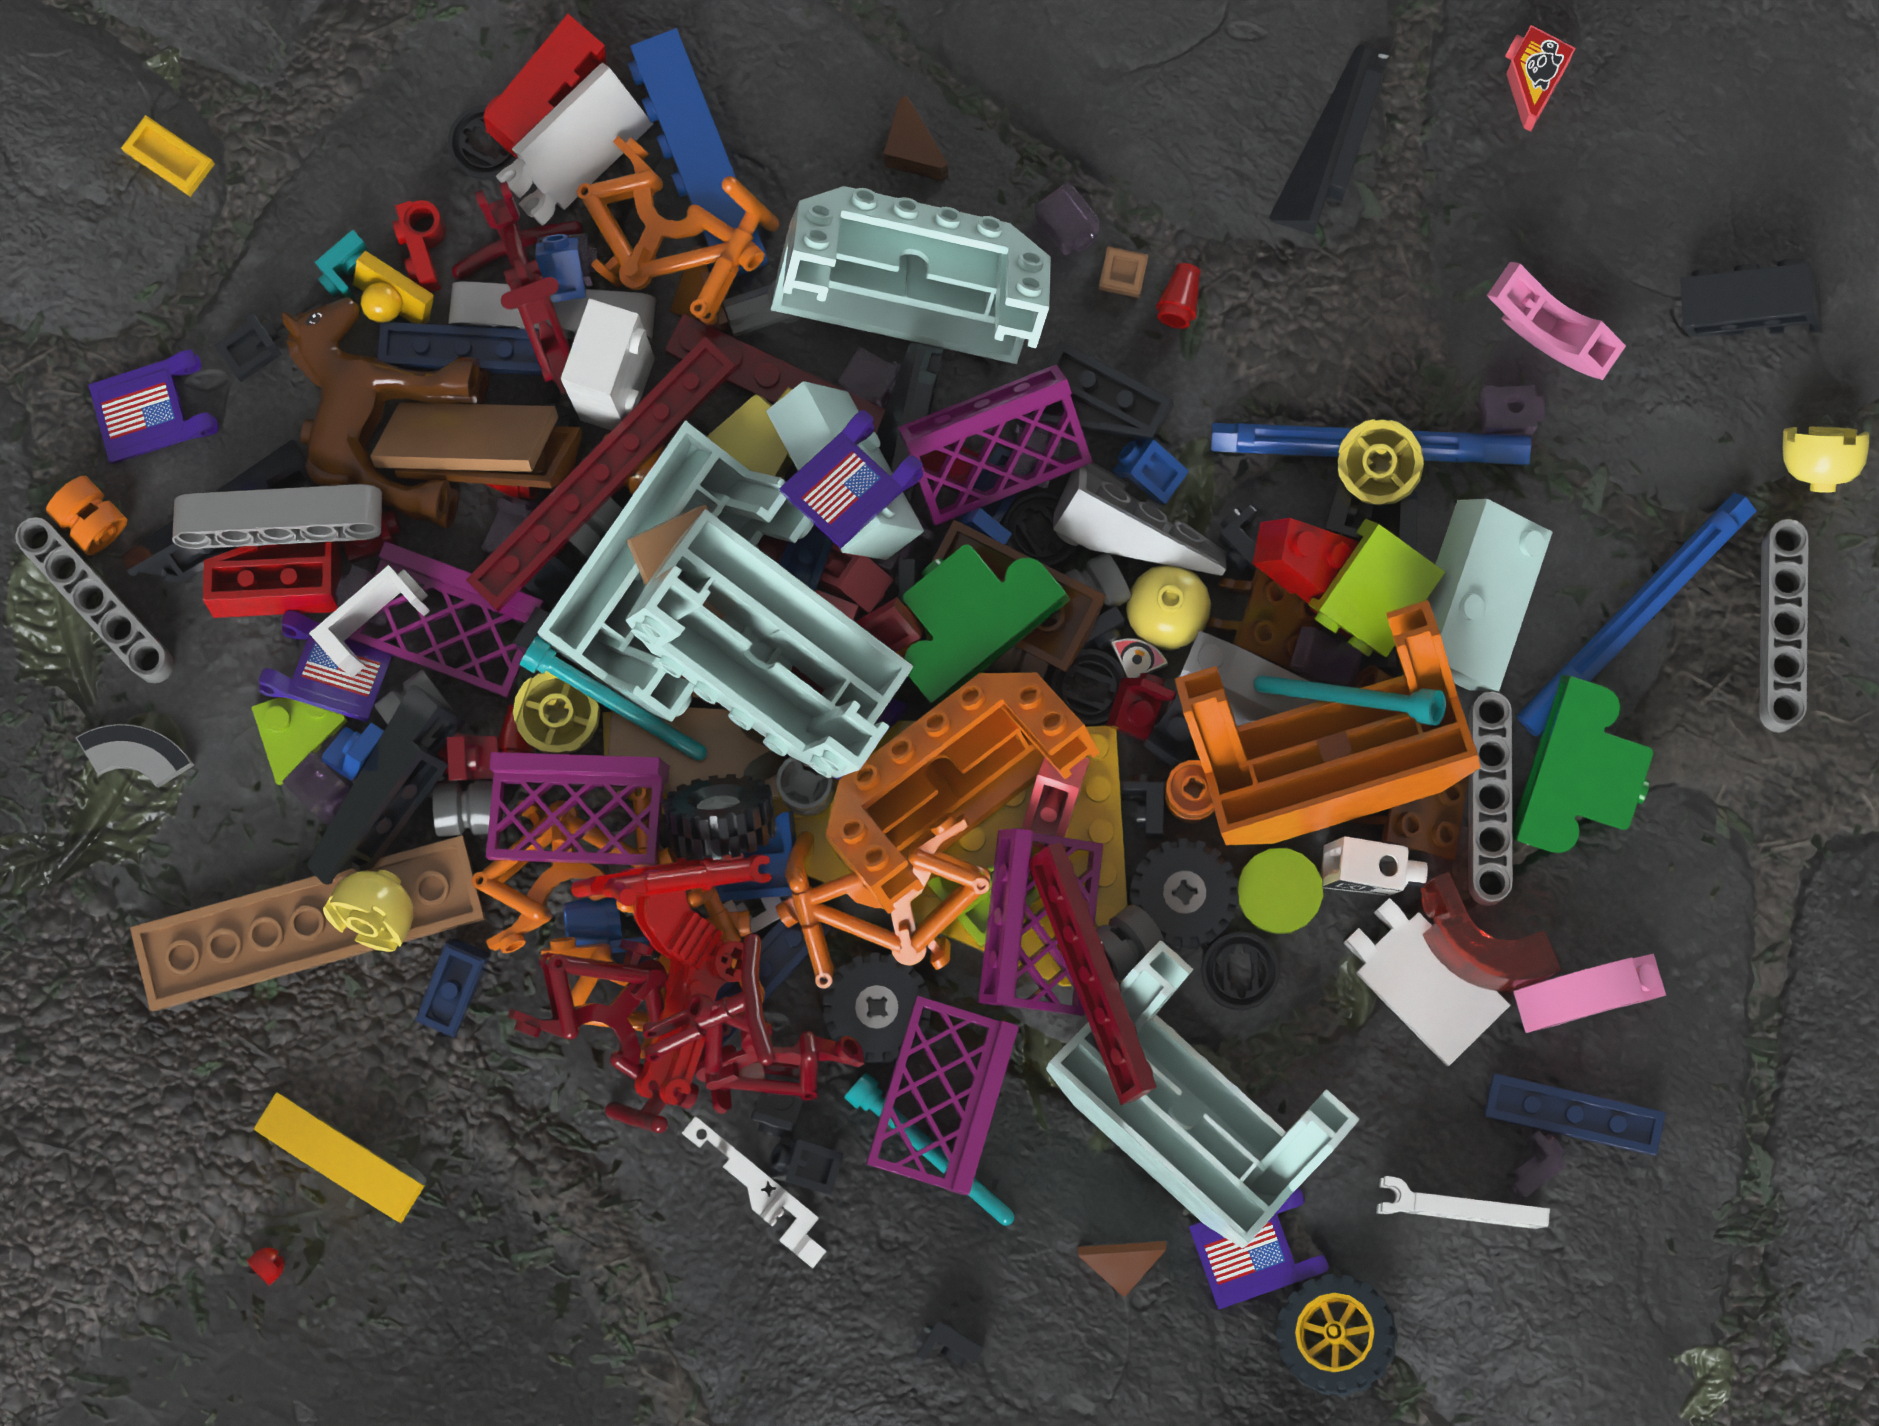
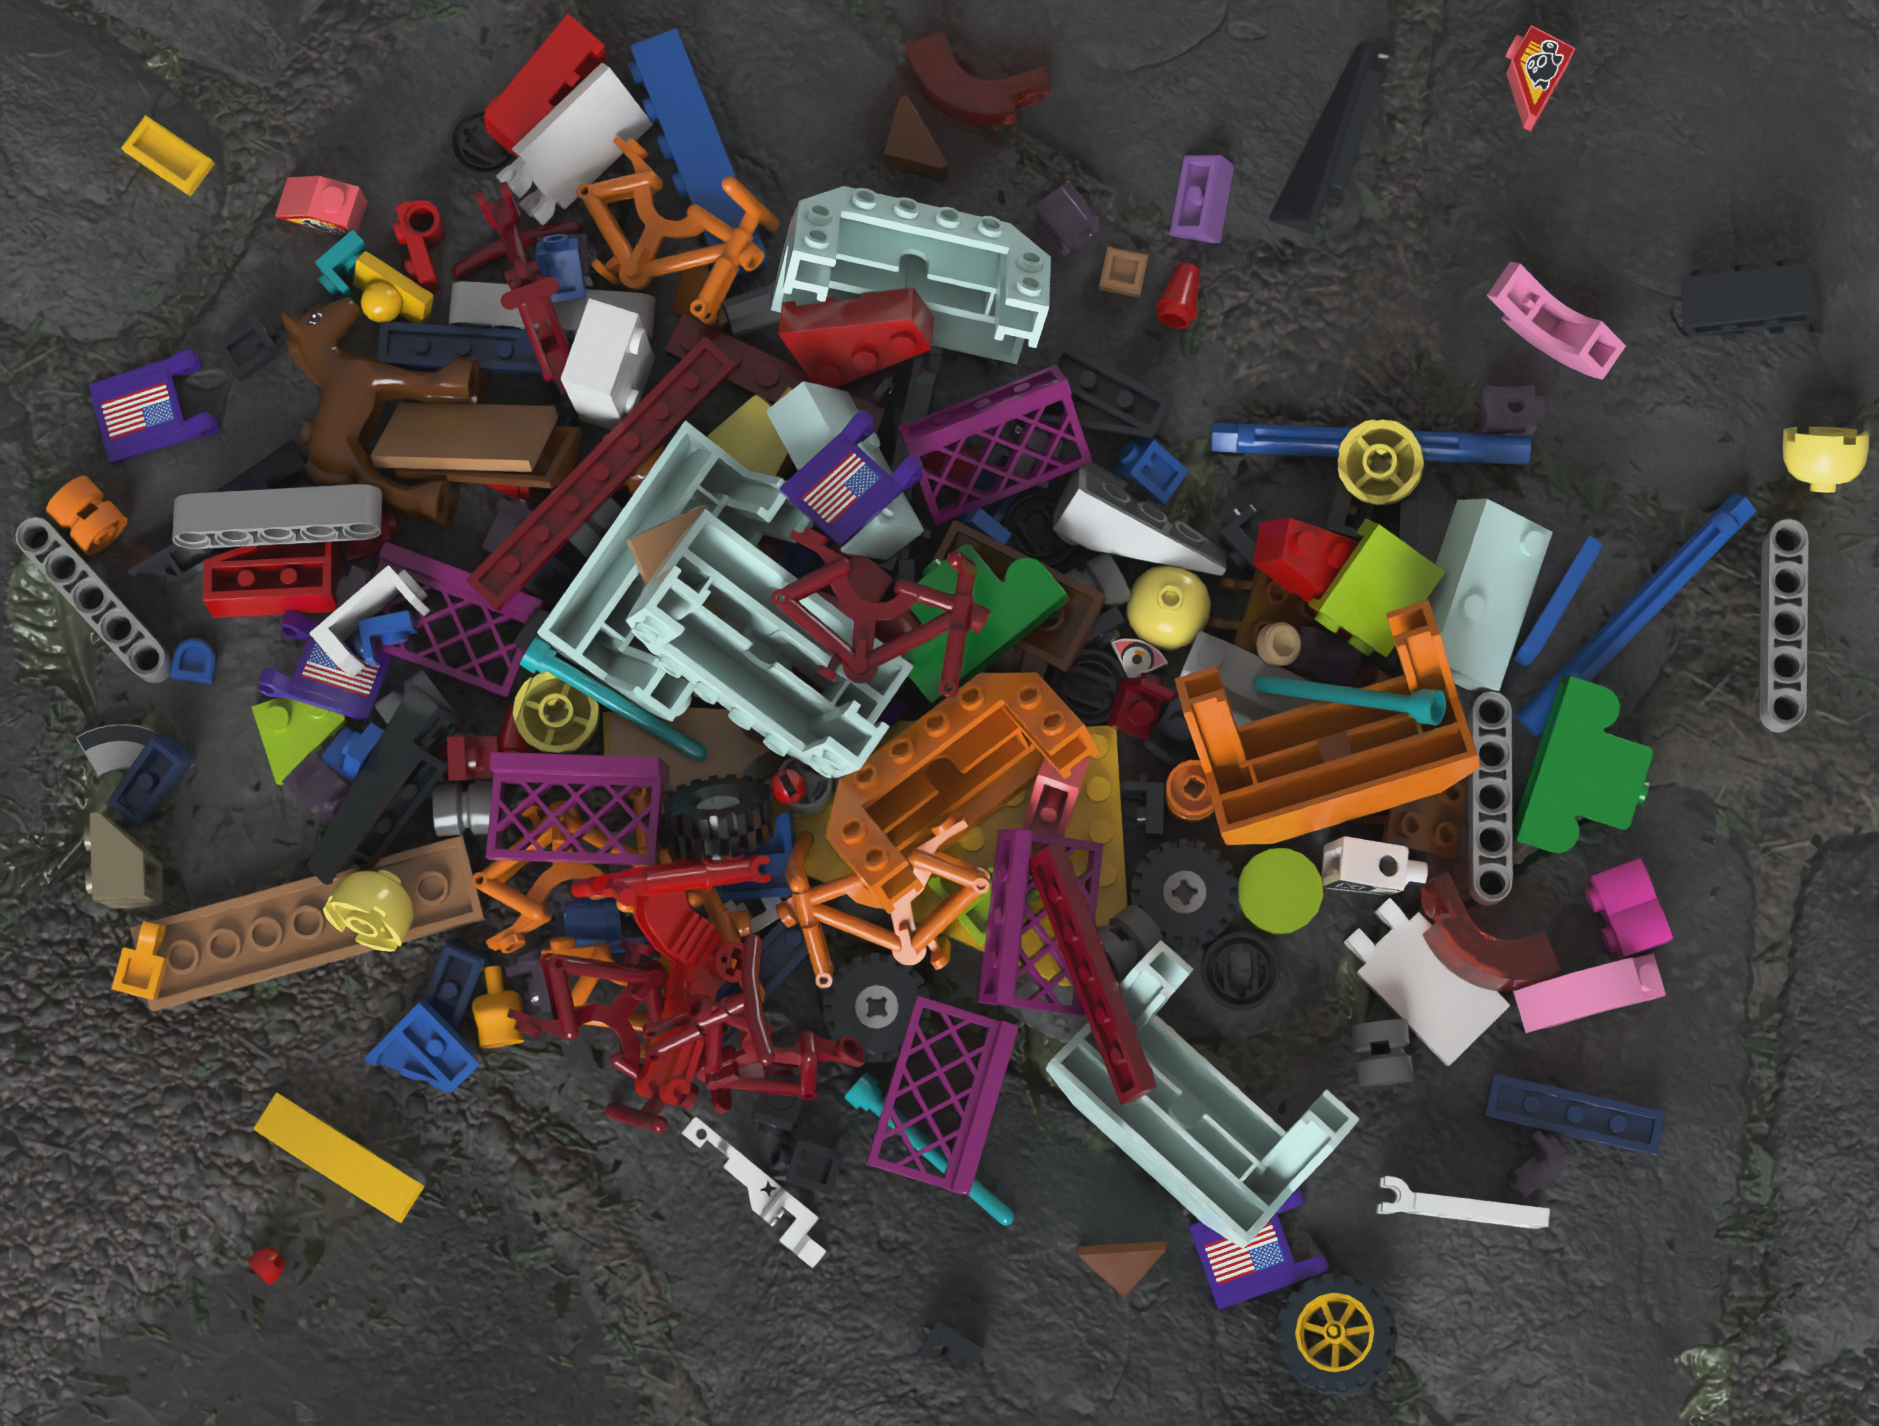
none -> dark tan slope [84,812,164,909]
none -> dark blue slope [106,733,196,828]
none -> light orange plate [111,921,168,1000]
none -> blue tile [169,638,218,685]
none -> coral slope [275,176,368,237]
none -> blue bracket [353,610,418,667]
none -> blue wing [364,999,485,1093]
none -> light orange piece [472,966,525,1048]
none -> clear purple bracket [505,952,551,1012]
none -> dark red piece [771,527,992,698]
none -> red hinge [771,768,806,805]
none -> red wedge [778,287,934,388]
none -> clear red arch [905,31,1050,126]
none -> medium lavender slope [1170,155,1234,243]
none -> tan tile [1256,622,1301,666]
none -> dark grey wheel [1351,1019,1415,1087]
none -> blue tile [1513,535,1603,667]
none -> dark pink brick [1585,858,1673,960]

